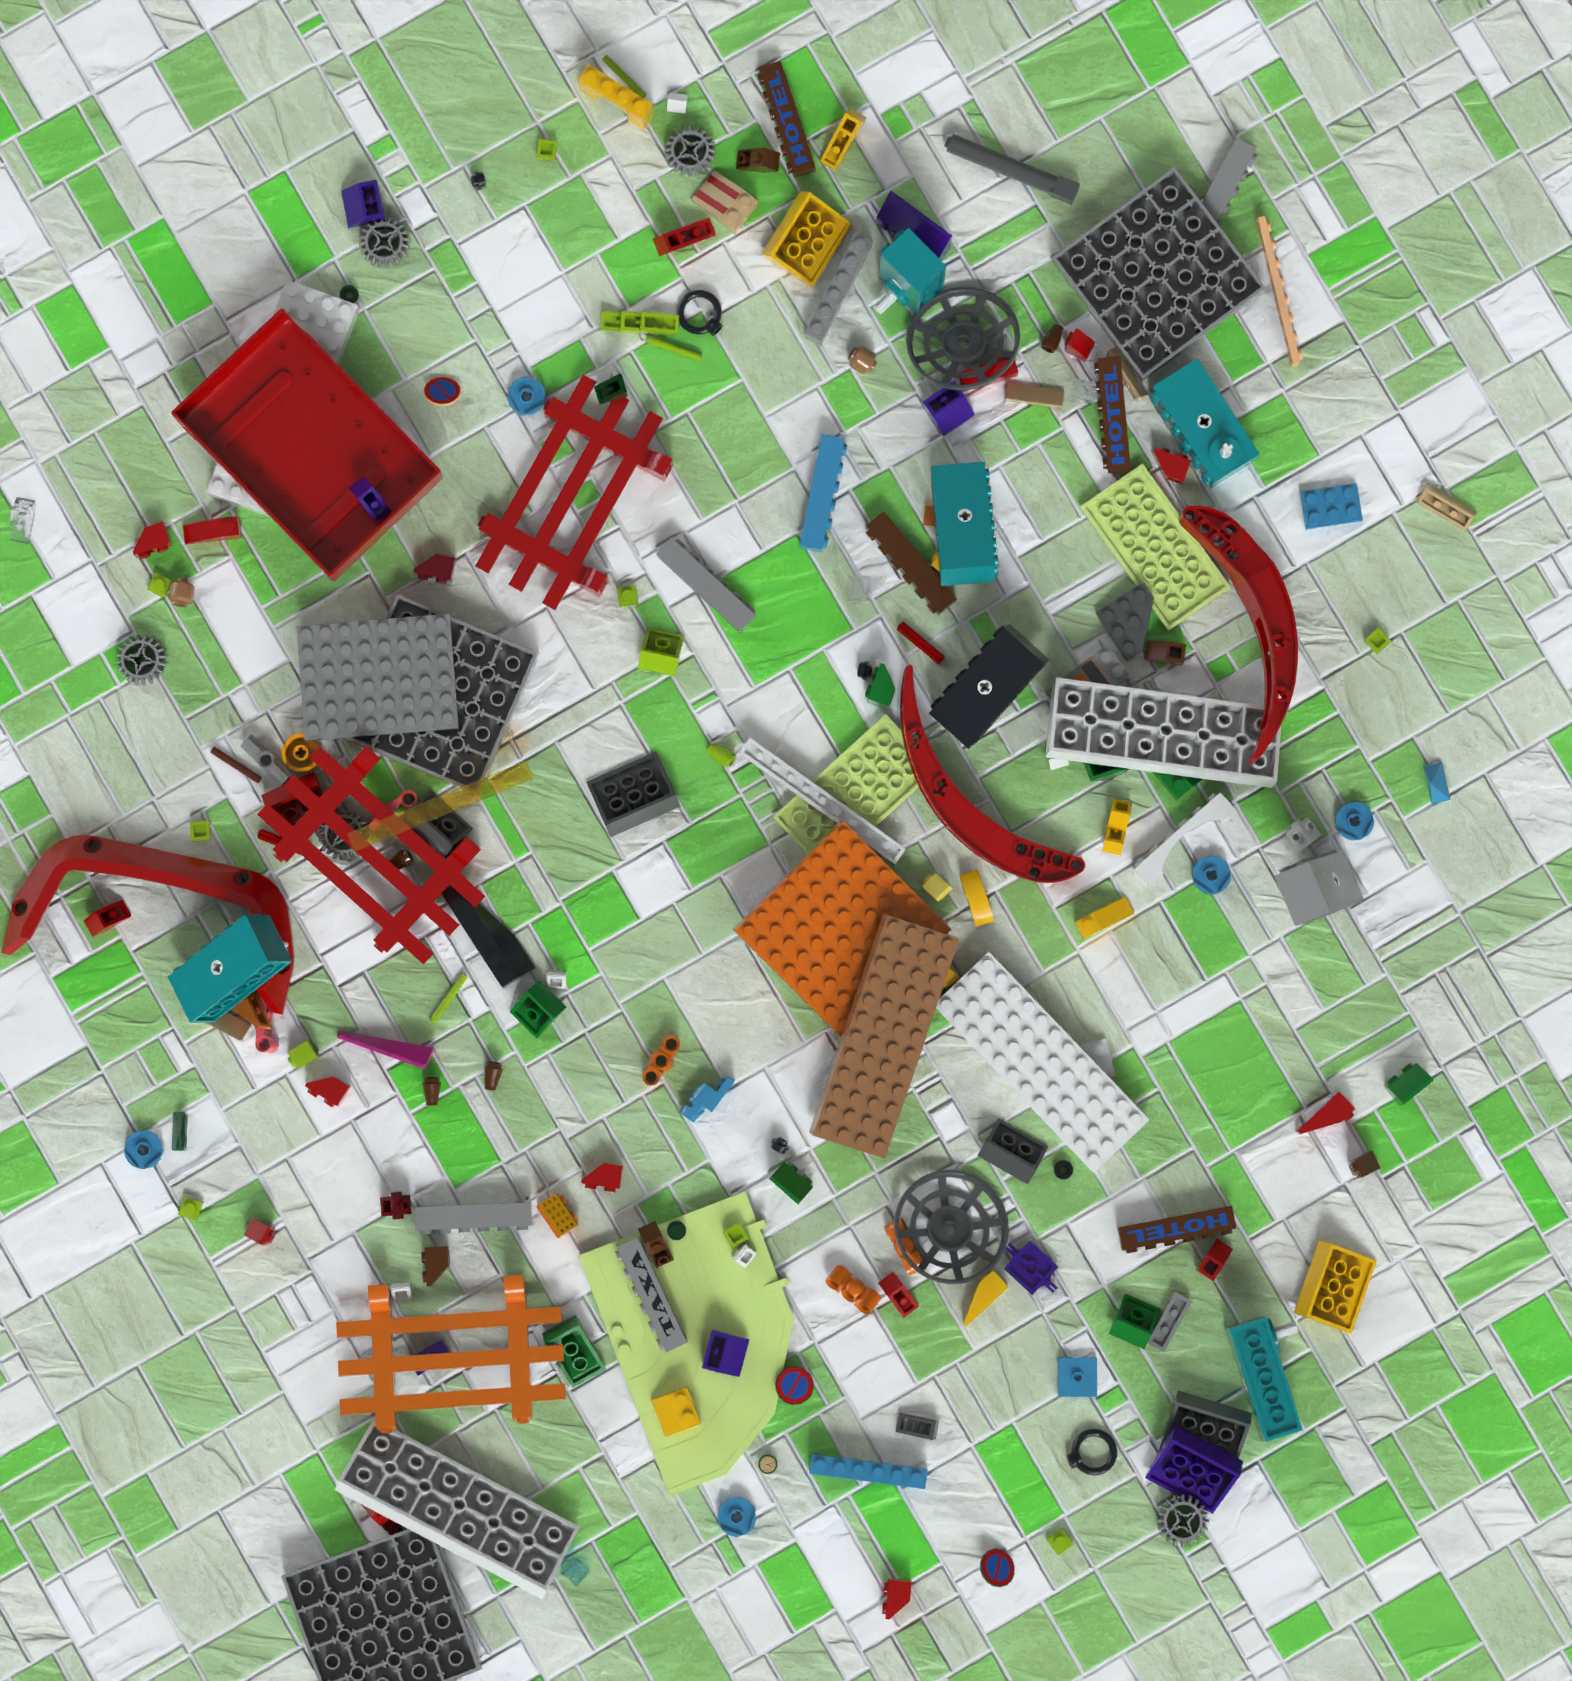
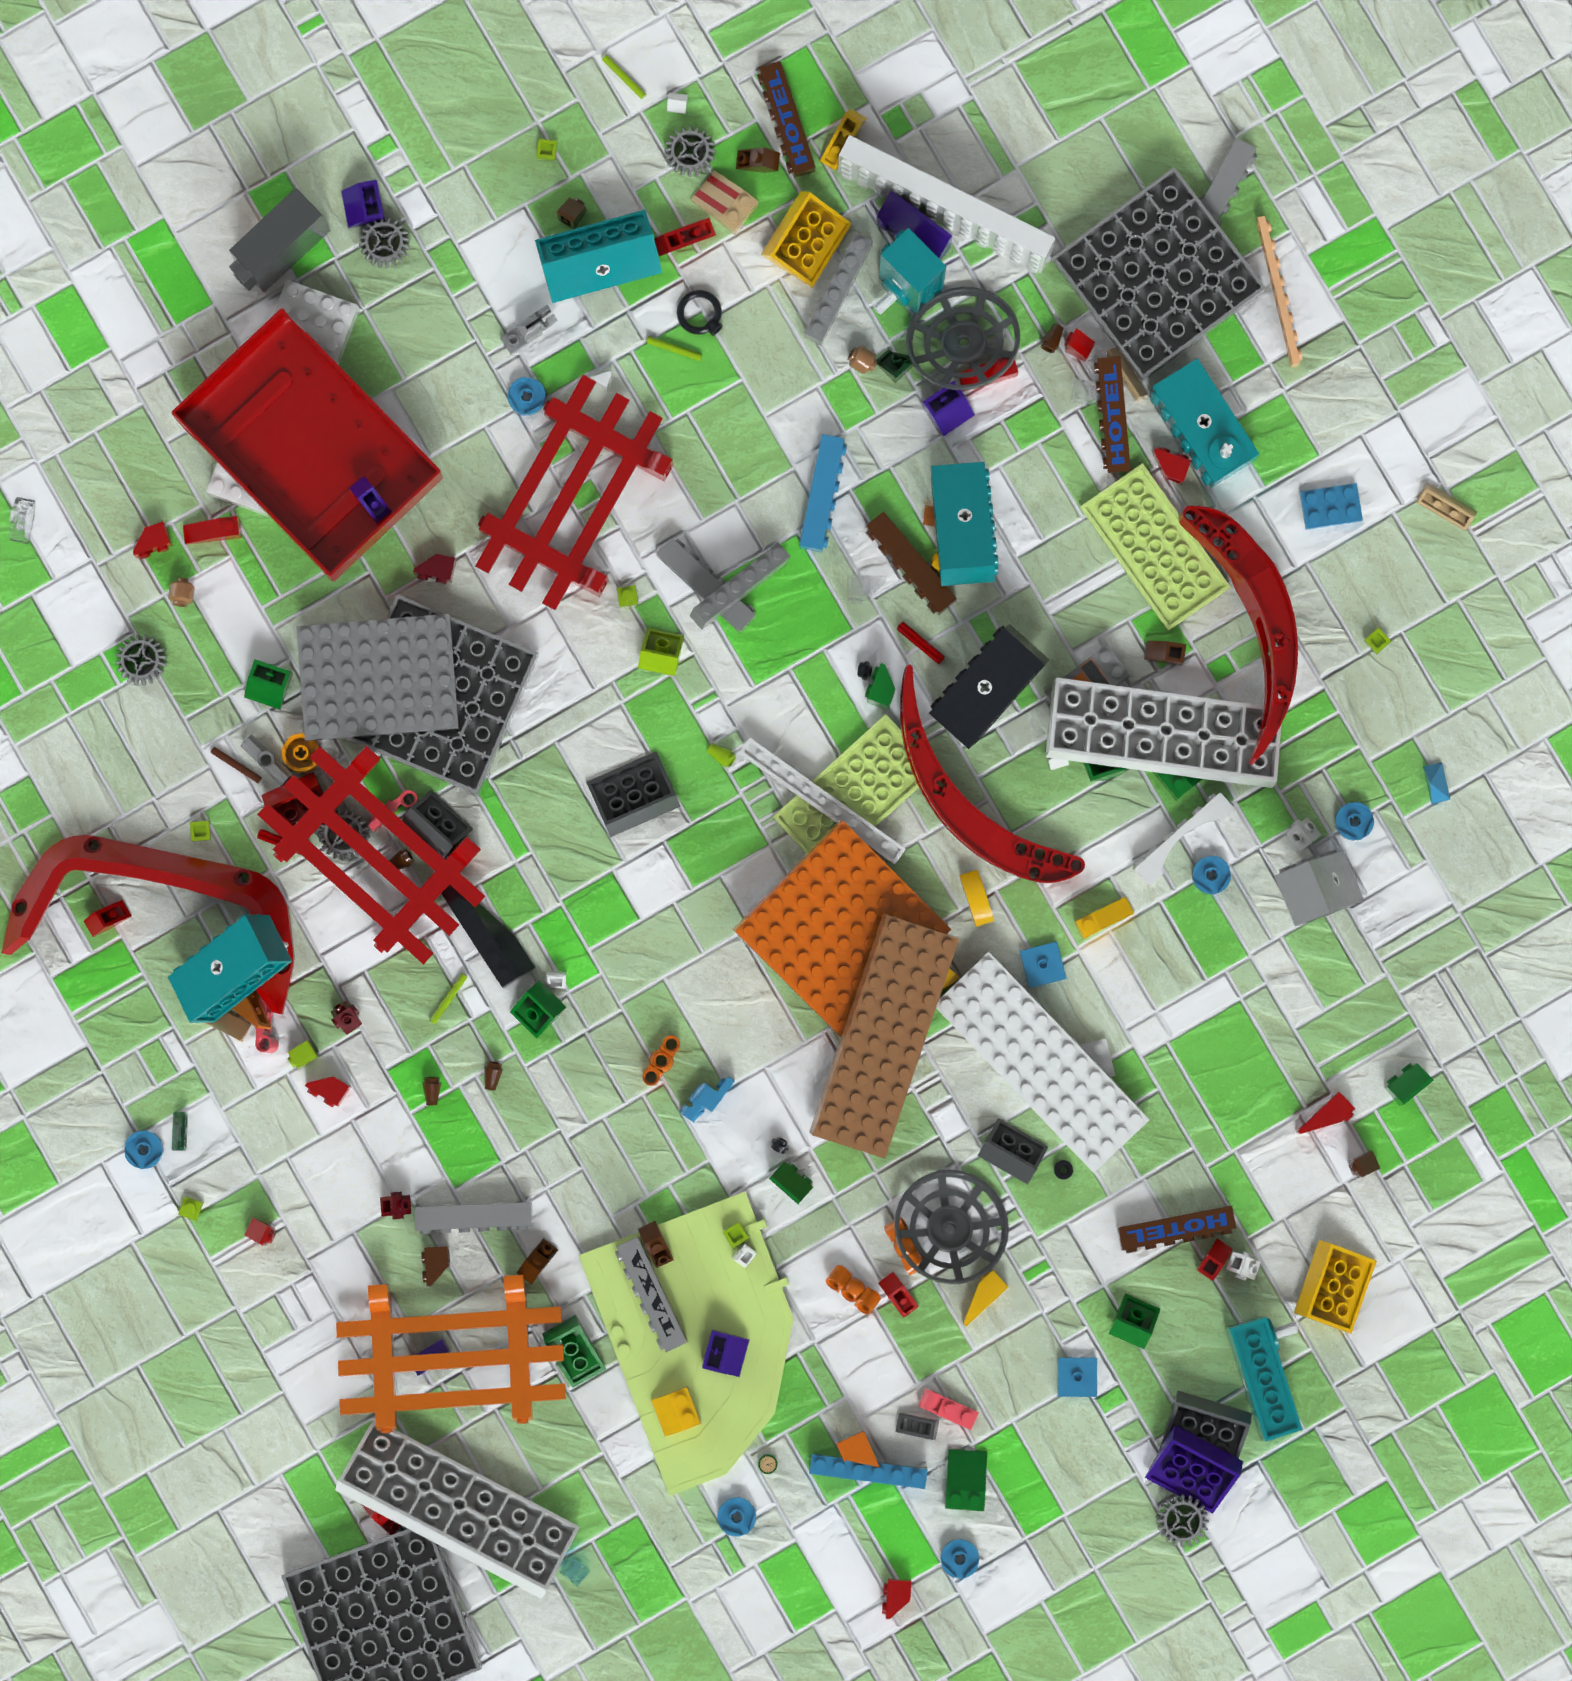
lime plate [147,572,173,599] -> none
dark pink wedge [337,1031,435,1070] -> none
dark green plate [340,285,359,303] -> none
clear yellow plate [347,761,533,852] -> none
white slope [391,1282,412,1301] -> none
piece [423,376,461,406] -> none
black plate [471,171,486,190] -> none
slope [536,1193,579,1238] -> none
yellow arch [578,64,654,130] -> none
red slope [581,1163,623,1192] -> none
dark green slope [594,374,628,405] -> none
lime slope [600,311,679,334] -> none
dark green plate [667,1221,686,1240] -> none
piece [775,1366,814,1405] -> none
light yellow slope [921,873,952,904] -> none
dark grey brick [944,134,1080,205] -> none
piece [980,1548,1015,1588] -> none
dark purple plate [1004,1241,1058,1295] -> none
tan slope [1005,382,1064,409] -> none
lime plate [1046,1528,1073,1555] -> none
black piece [1066,1429,1117,1476] -> none
dark grey plate [1096,582,1155,661] -> none
yellow brick [1102,798,1132,855] -> none
light grey plate [1148,1292,1192,1352] -> none
none -> dark grey brick [229,188,330,293]
none -> green slope [244,659,293,710]
none -> dark red brick [331,1001,362,1035]
none -> light grey plate [500,305,558,355]
none -> reddish brown slope [517,1238,558,1285]
none -> teal piece [535,209,662,303]
none -> reddish brown slope [557,197,586,229]
none -> light grey brick [690,542,791,630]
none -> orange slope [836,1431,879,1467]
none -> white brick [838,135,1055,274]
none -> dark green slope [876,349,916,383]
none -> coral plate [918,1388,979,1430]
none -> dark azure plate [940,1539,979,1578]
none -> green slope [945,1449,987,1511]
none -> dark azure plate [1019,942,1067,989]
none -> white brick [1226,1252,1261,1281]

